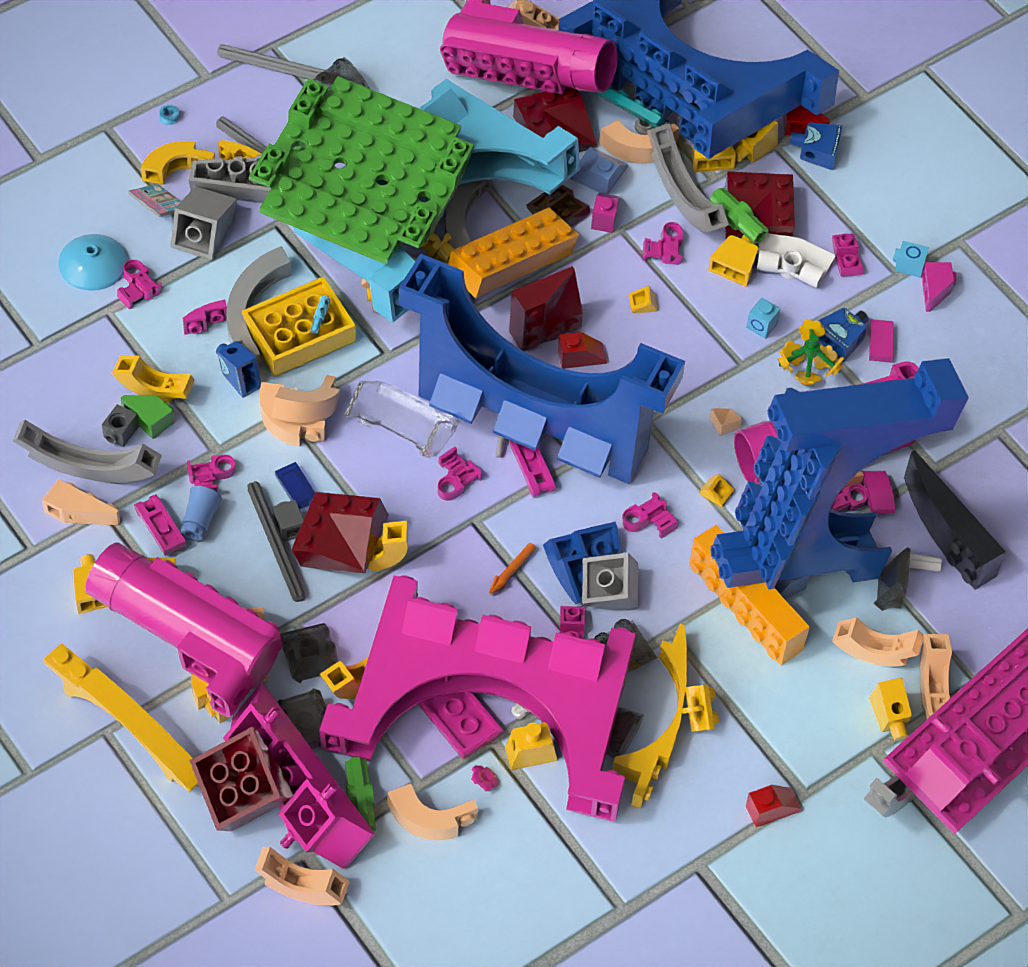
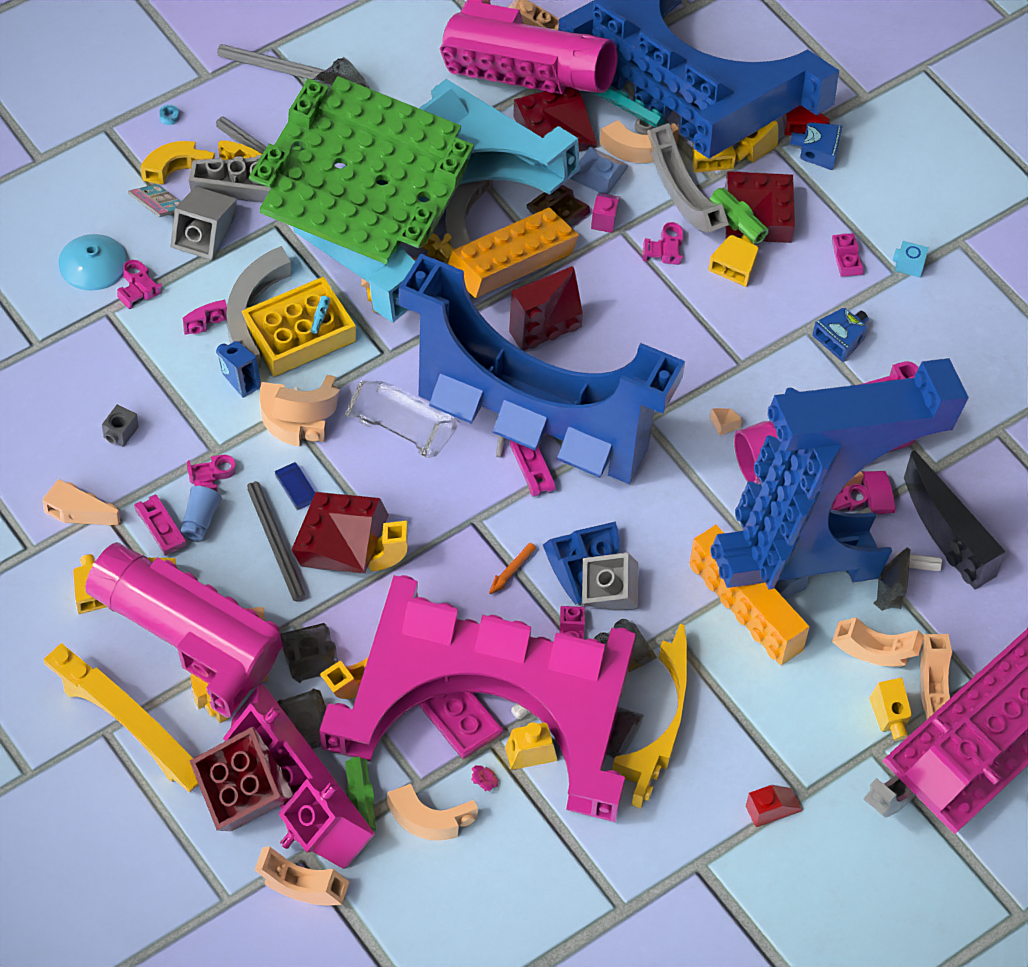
light grey arch [13,420,162,483] -> none
yellow arch [112,355,195,404] -> none
bright green slope [120,395,174,439] -> none
dark grey brick [272,500,304,542] -> none
dark pink piece [437,446,482,501] -> none
red slope [558,332,607,369] -> none
dark pink piece [622,492,678,538] -> none
yellow slope [628,286,658,313] -> none
yellow hips [681,684,719,732] -> none
yellow slope [698,474,734,507] -> none
medium azure brick [746,297,781,339] -> none
white panel [756,233,835,288] -> none
yellow plant [777,319,844,386] -> none
dark pink tile [869,319,893,363] -> none
dark pink slope [921,262,957,312] -> none

